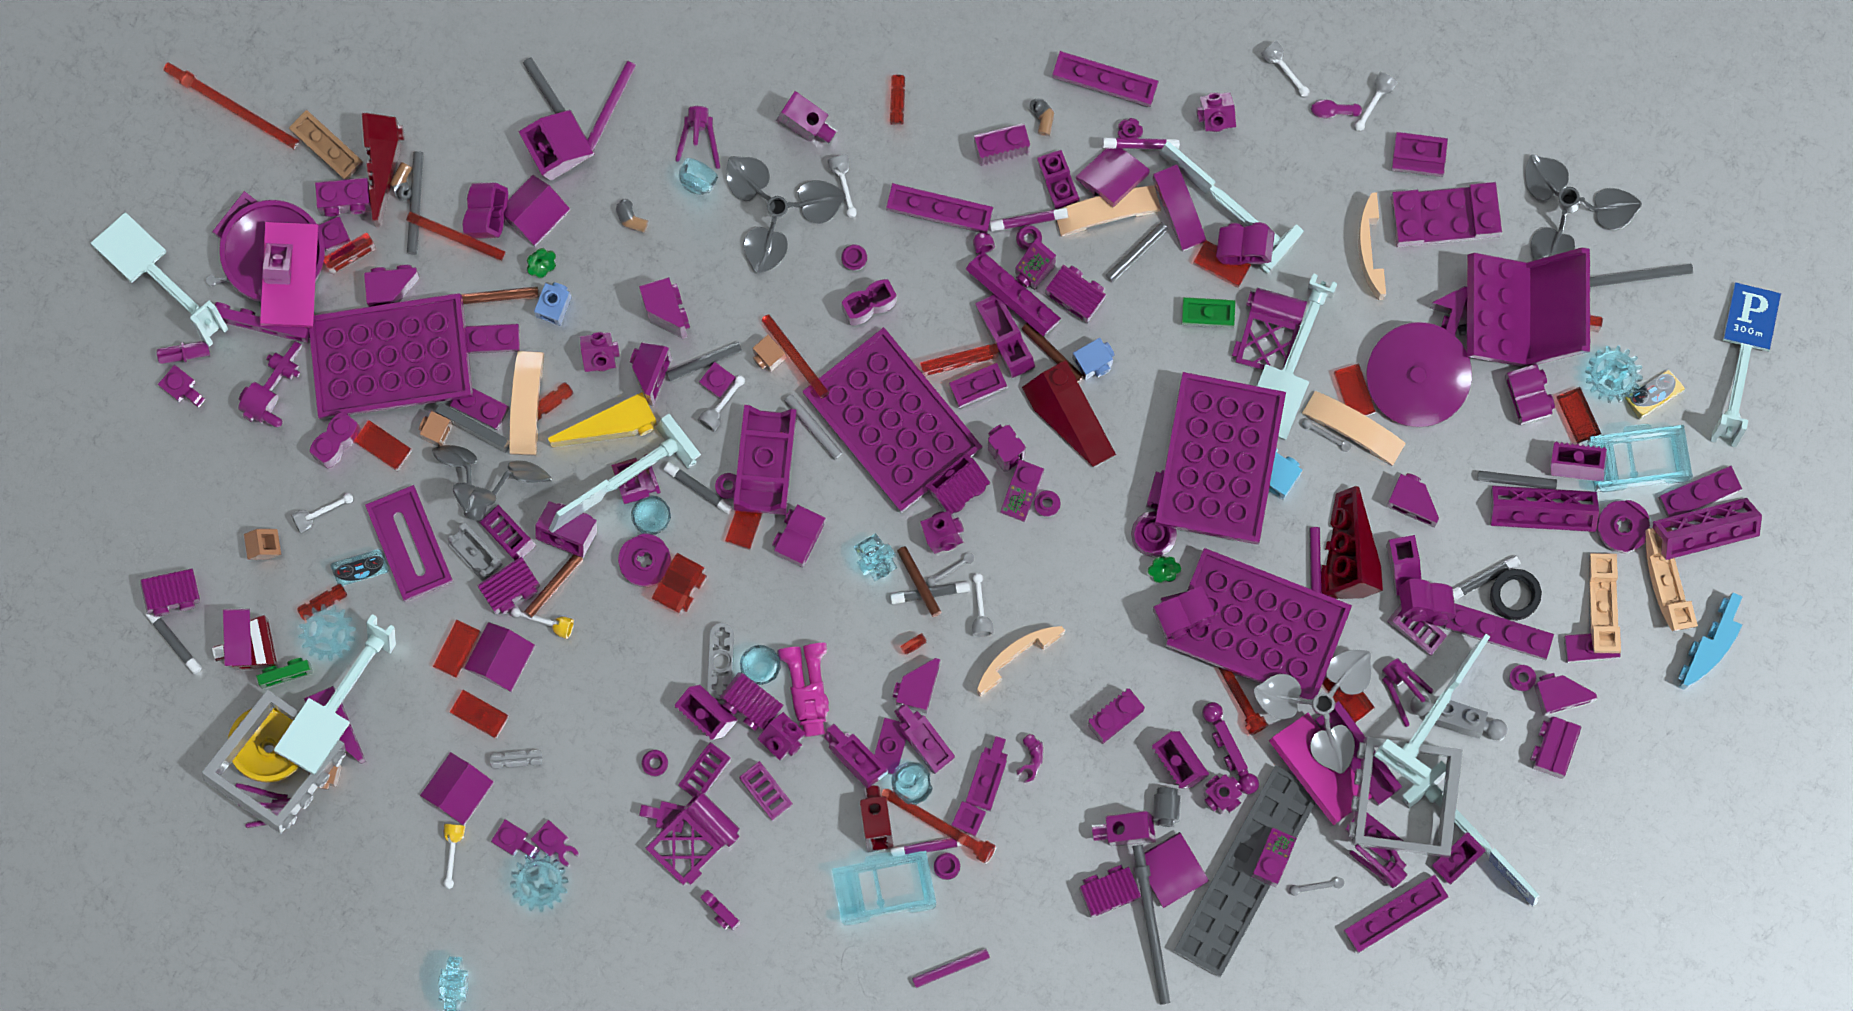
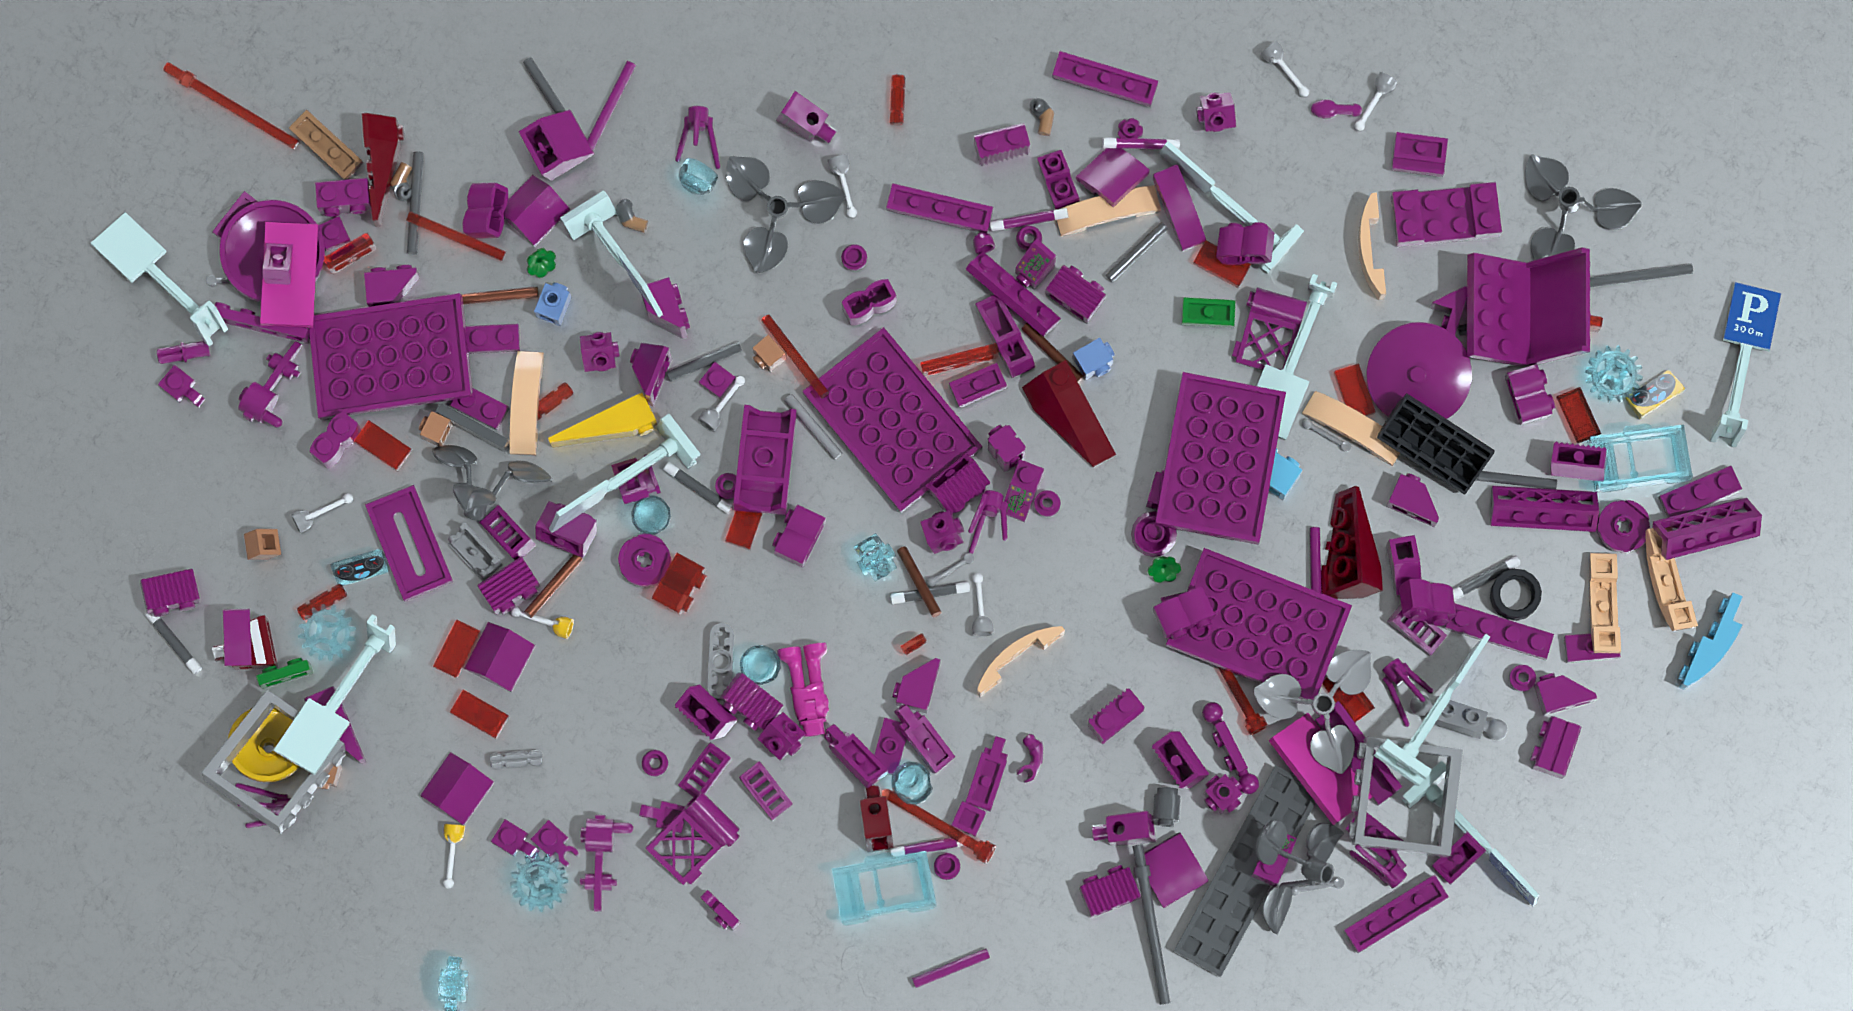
none -> light aqua piece [560,190,663,317]
none -> magenta piece [580,815,633,912]
none -> magenta plant [968,490,1008,554]
none -> dark grey plant [1256,820,1344,935]
none -> black piece [1377,393,1495,495]

